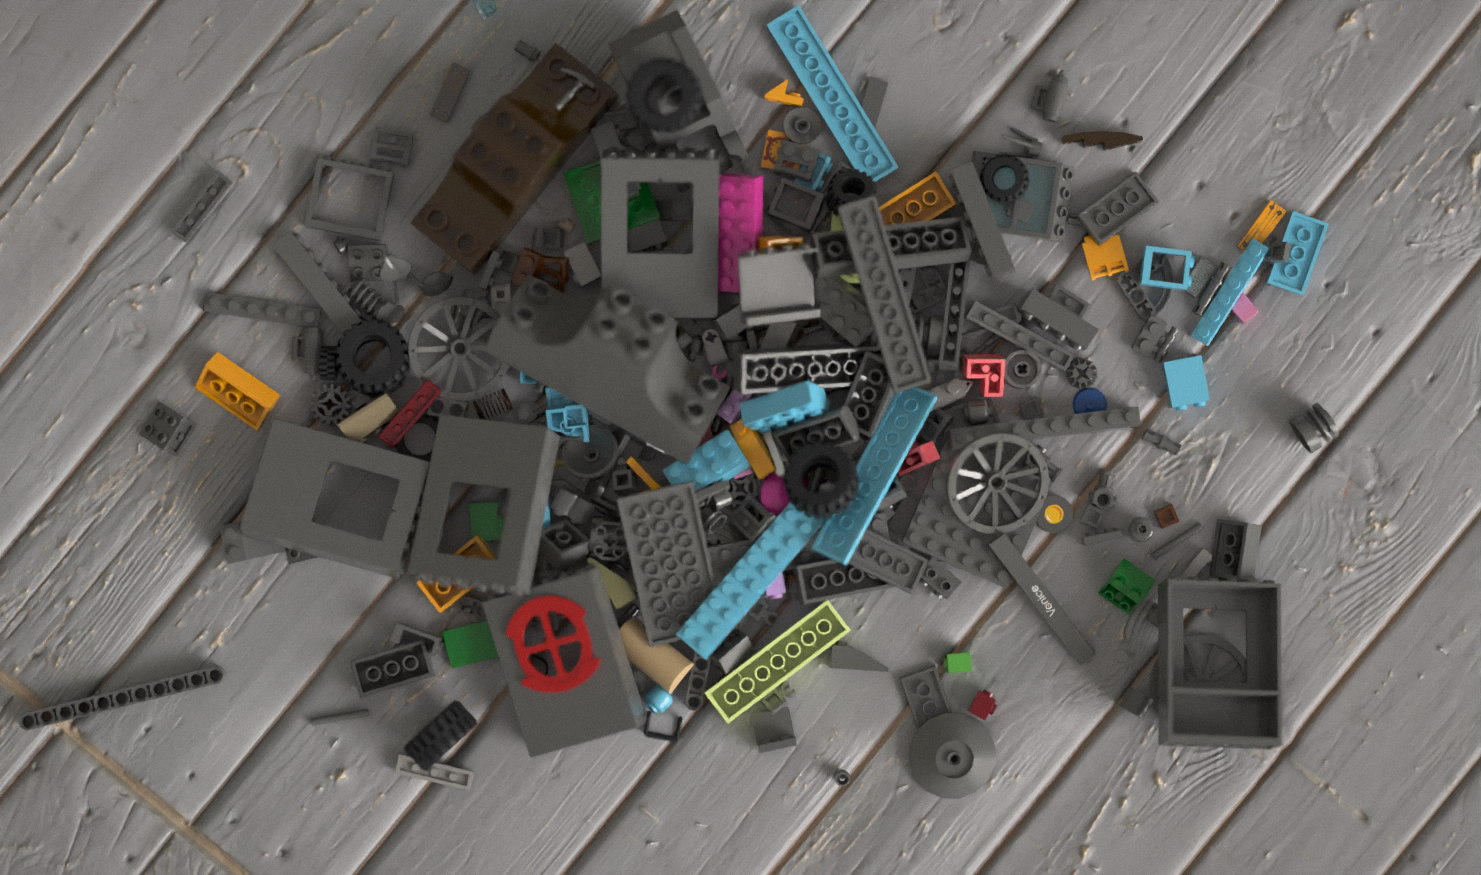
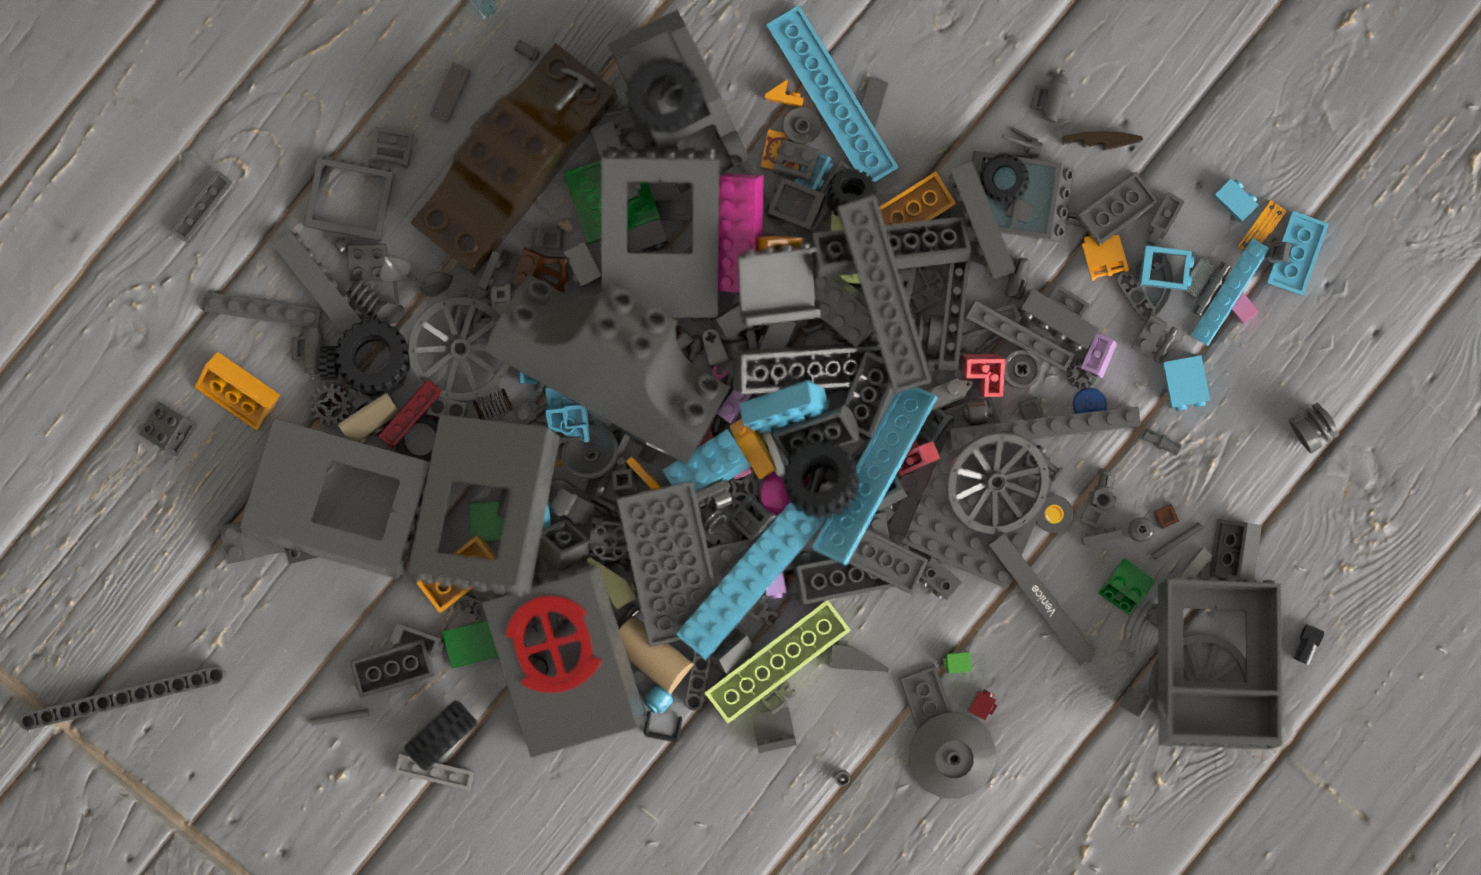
none -> dark grey arm [1005,257,1031,300]
none -> lavender panel [1081,333,1117,378]
none -> dark grey hinge [1147,192,1185,245]
none -> medium azure brick [1213,178,1258,223]
none -> black piece [1293,624,1325,665]

